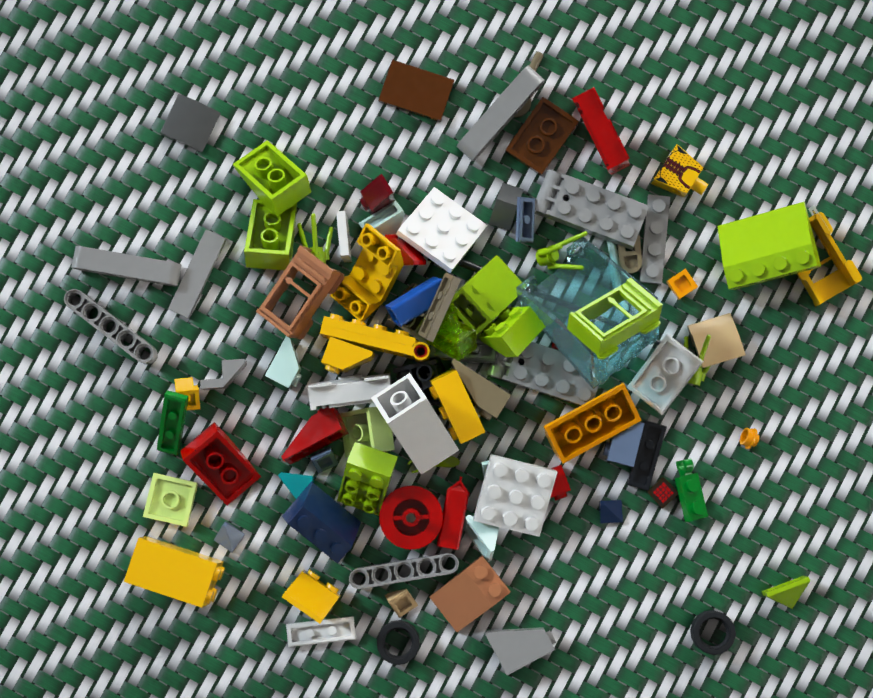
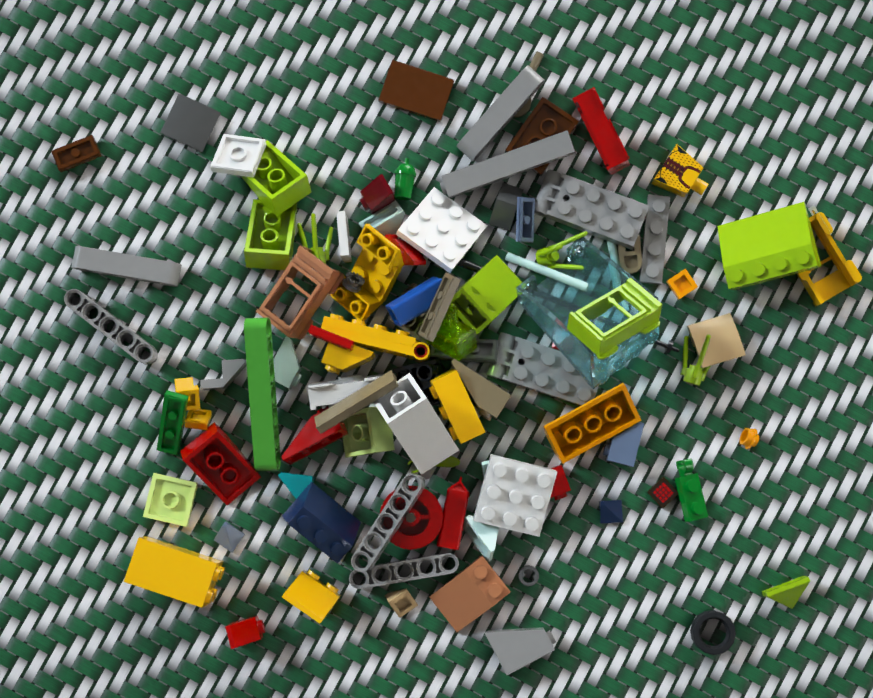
light grey tile [168,230,227,319] -> none
white tile [286,616,356,647] -> none
sand blue slope [310,446,339,474] -> none
lime slope [337,442,398,516] -> none
black tyre [377,620,420,665] -> none
lime slope [479,306,546,357] -> none
white tile [626,334,704,415] -> none
black tile [626,420,667,491] -> none
none -> reddish brown plate [51,135,101,172]
none -> yellow tile [185,409,212,430]
none -> white tile [210,134,266,178]
none -> red slope [225,615,265,649]
none -> bright green beam [244,317,281,471]
none -> red tile [308,325,355,351]
none -> dark tan tile [314,370,399,434]
none -> dark grey bush [342,271,365,293]
none -> light grey beam [351,474,425,572]
none -> green piece [394,158,416,201]
none -> light grey brick [440,130,576,198]
none -> light aqua bar [505,252,590,292]
none -> dark grey bush [518,565,539,586]

